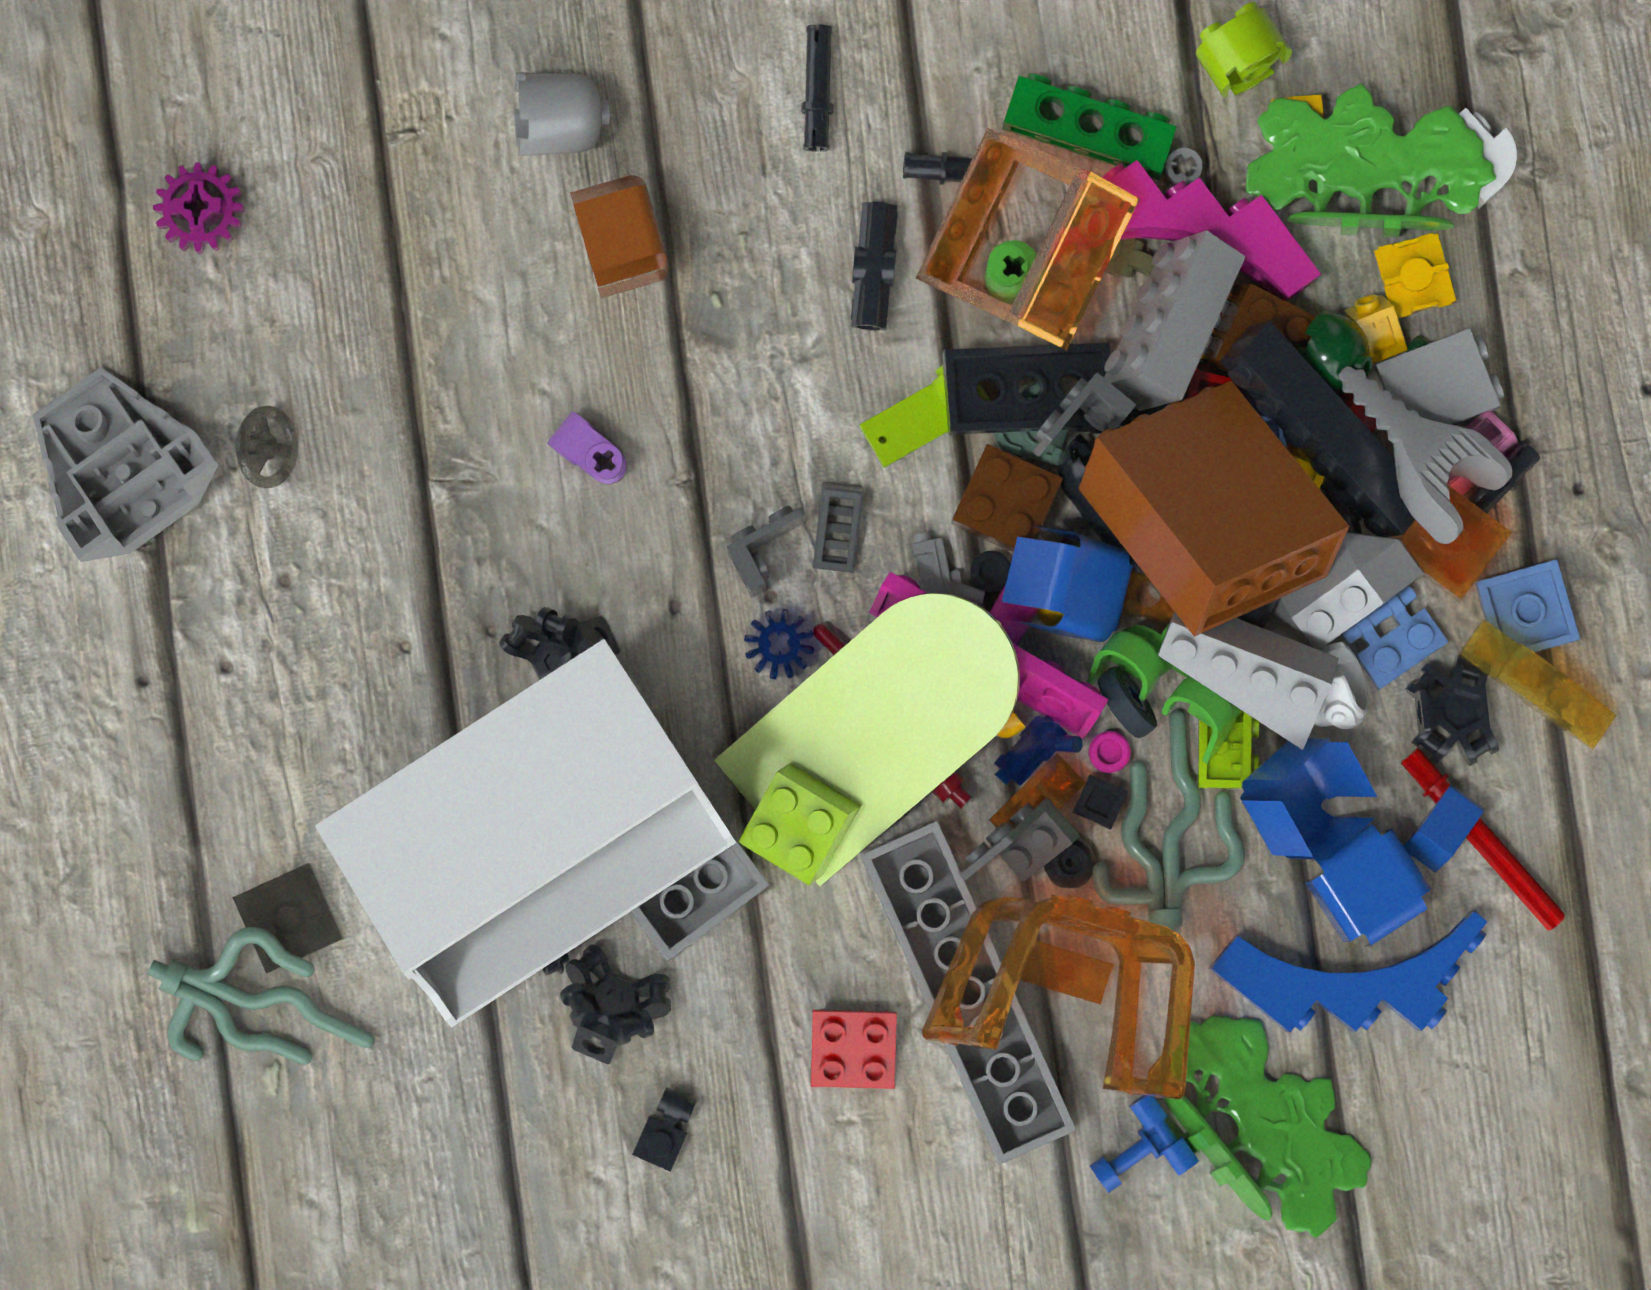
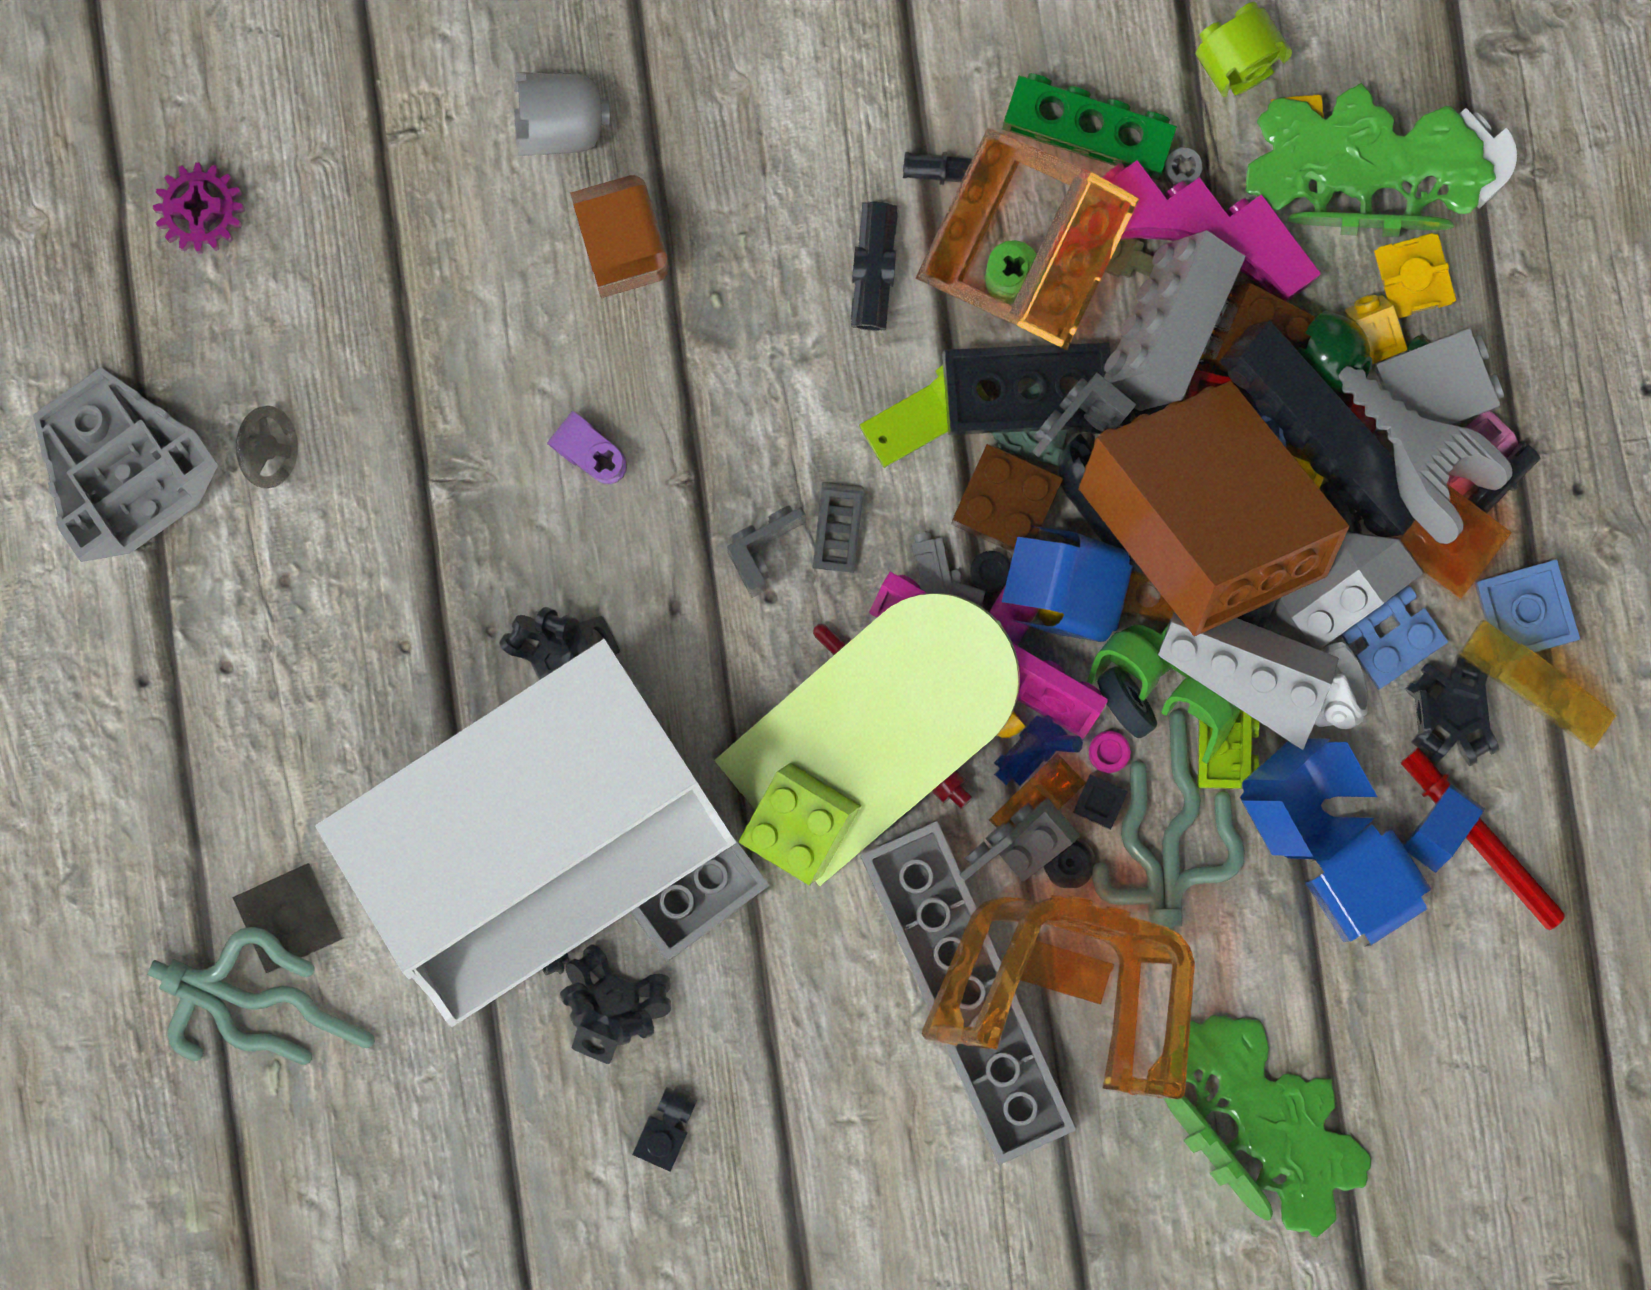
clear blue gear [744,609,815,680] -> none
black pin [801,24,834,152] -> none
hinge [811,1009,897,1089] -> none
blue bar [1089,1091,1199,1193] -> none
blue arch [1208,911,1487,1033] -> none

